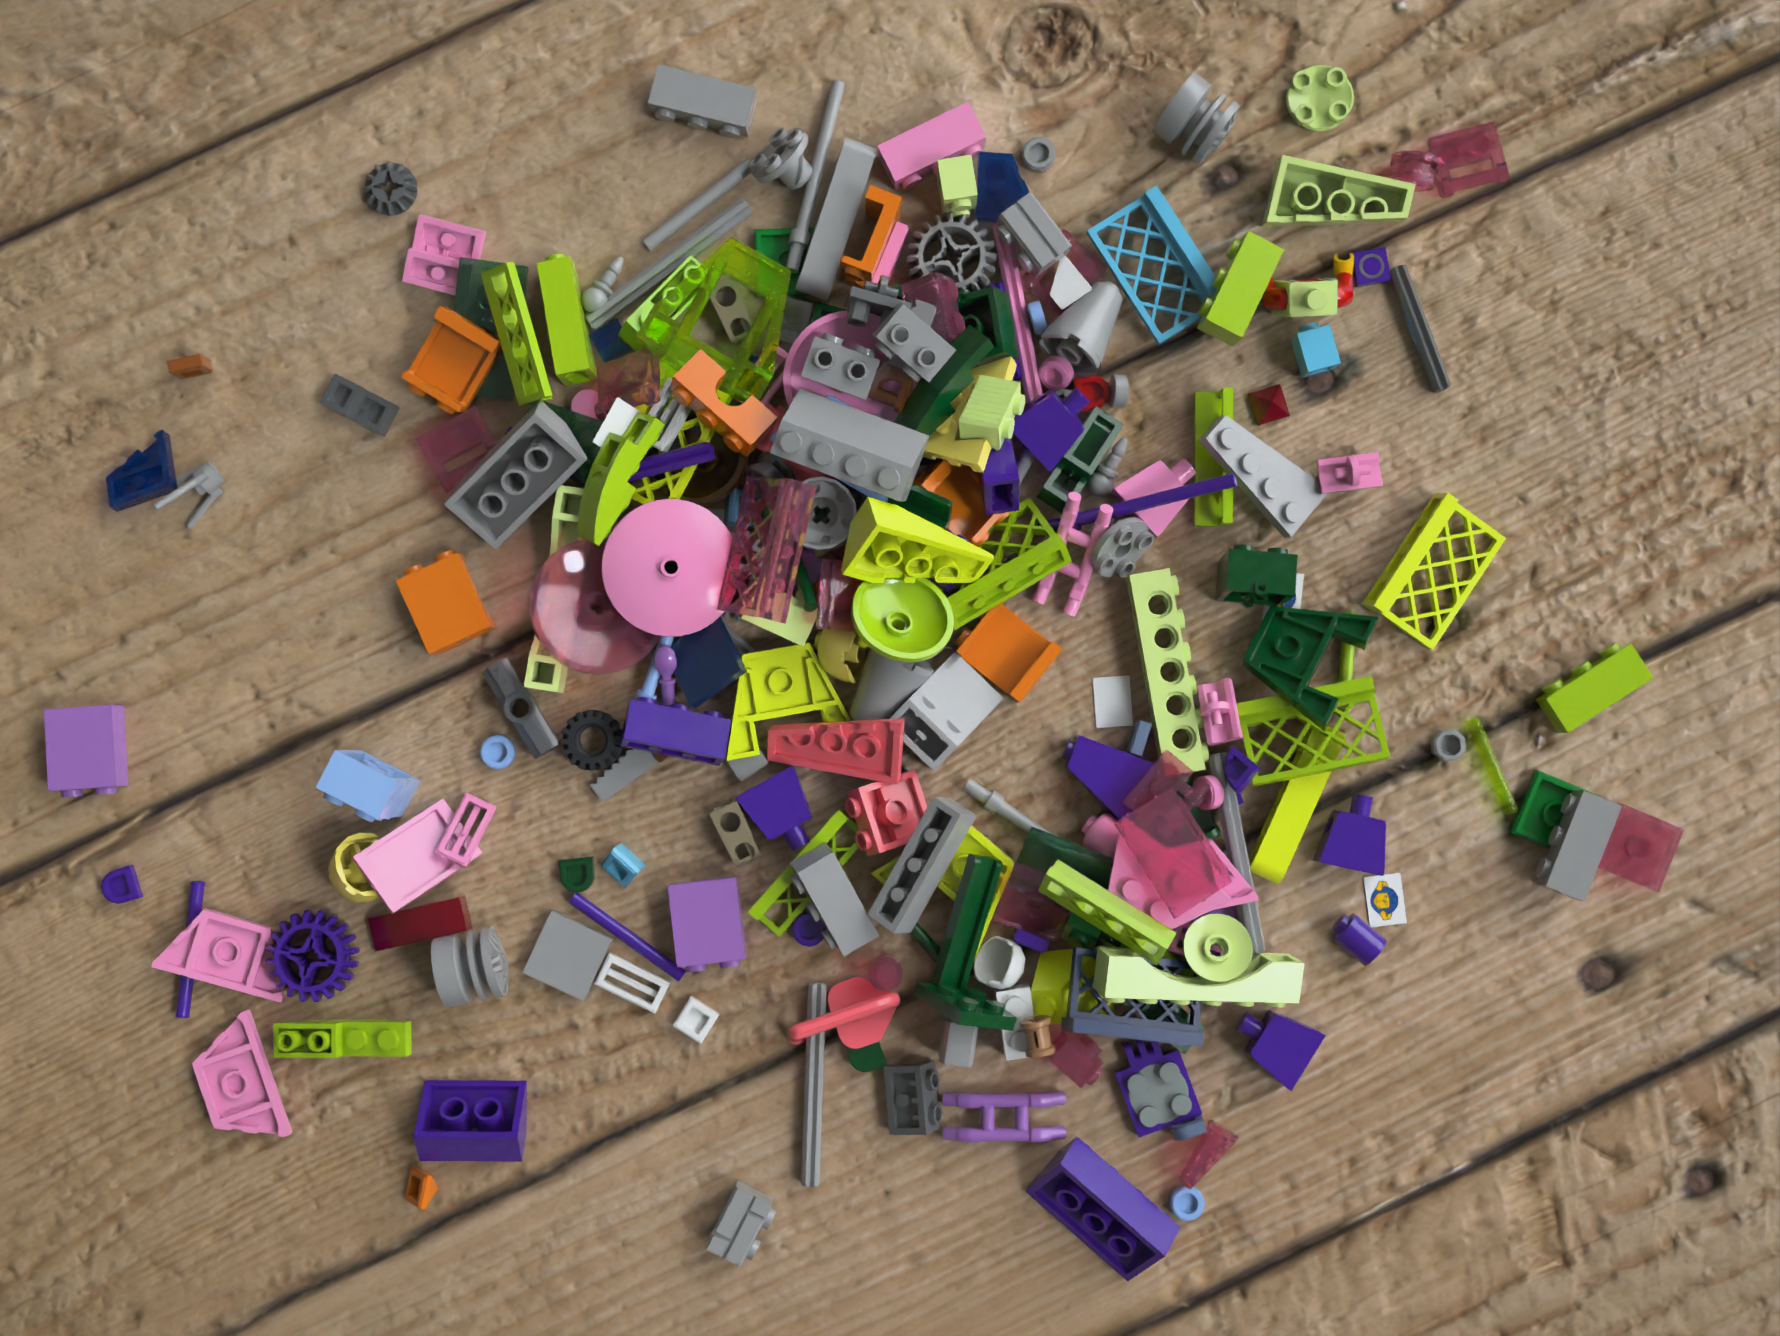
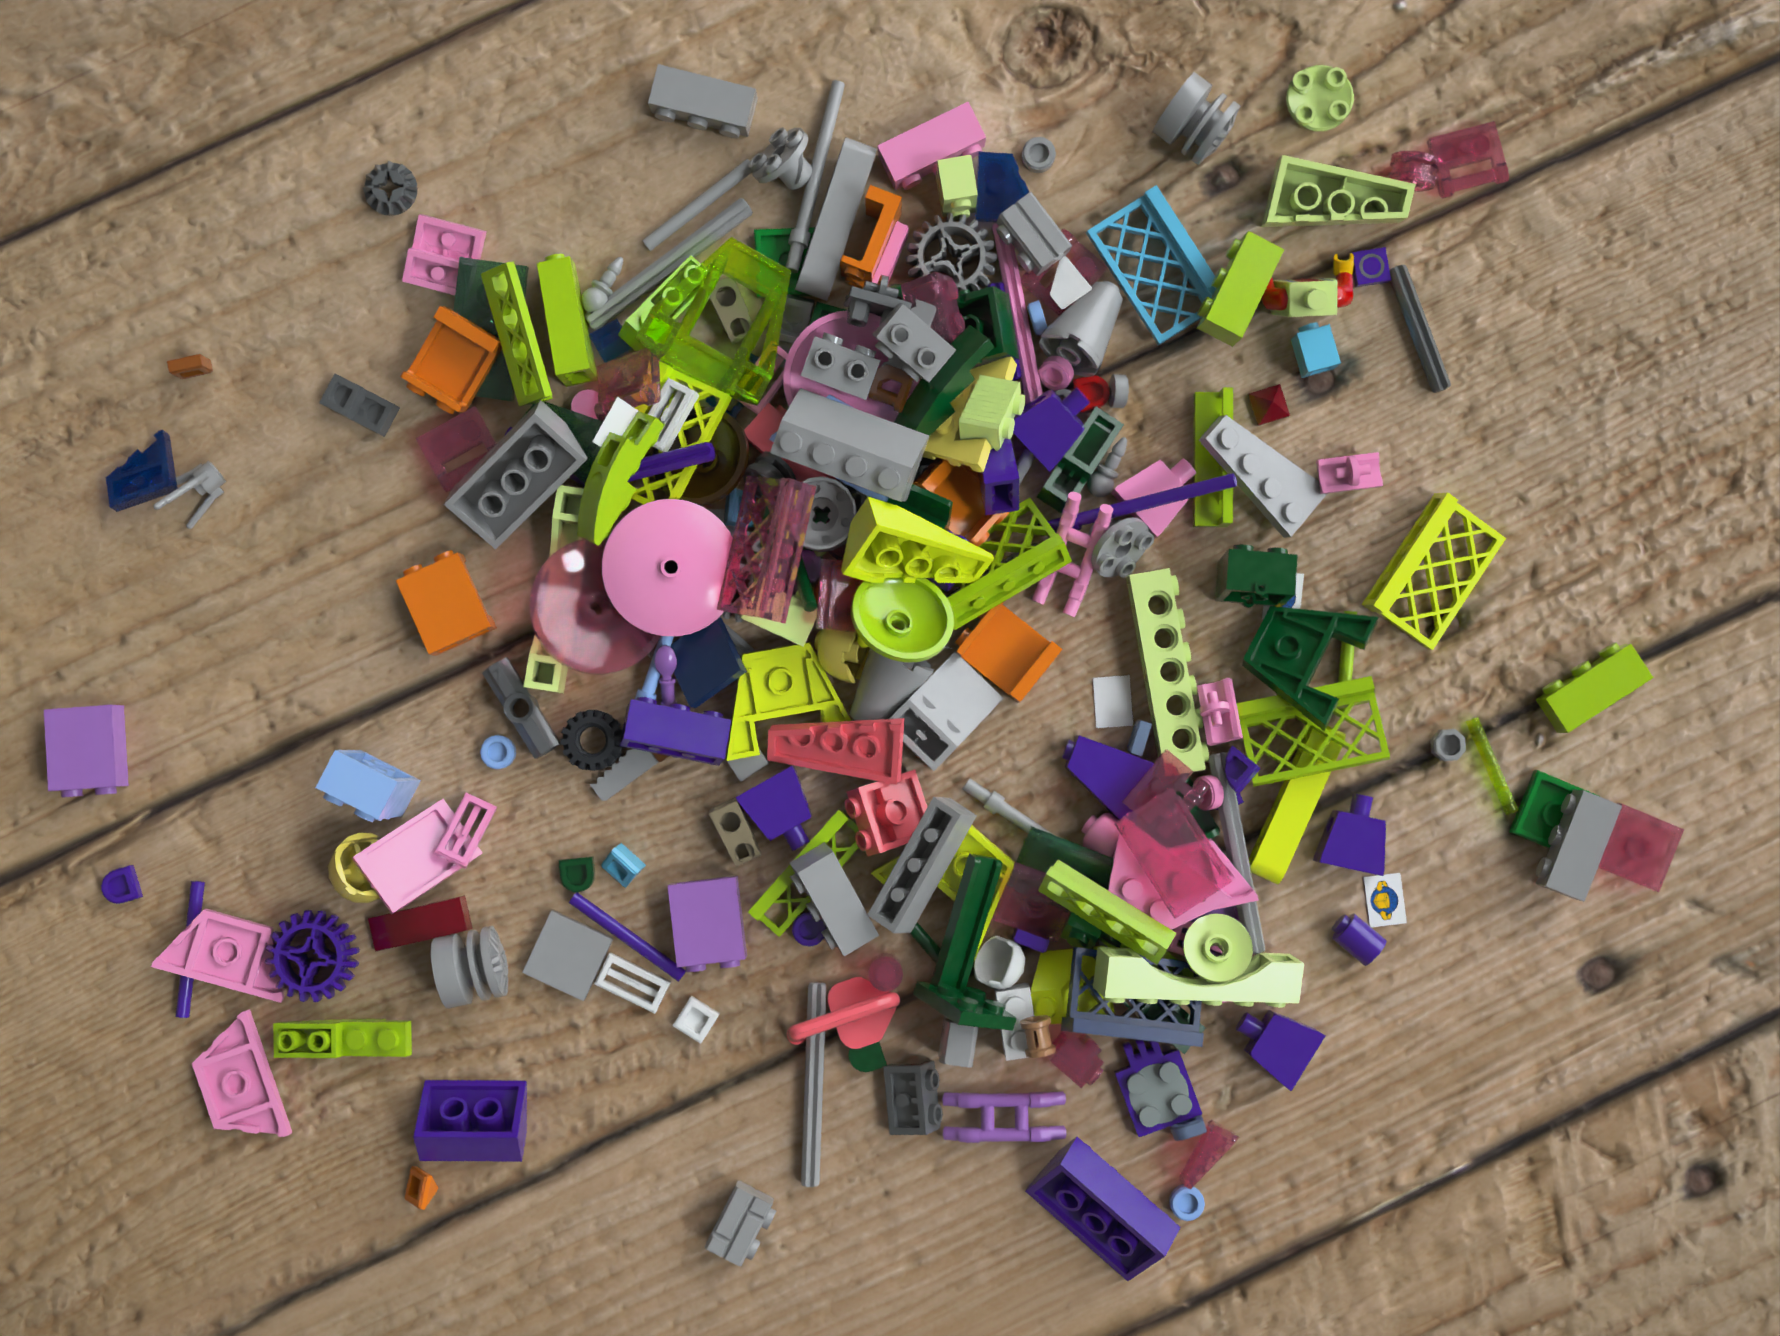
orange arch [670,349,778,457] -> none

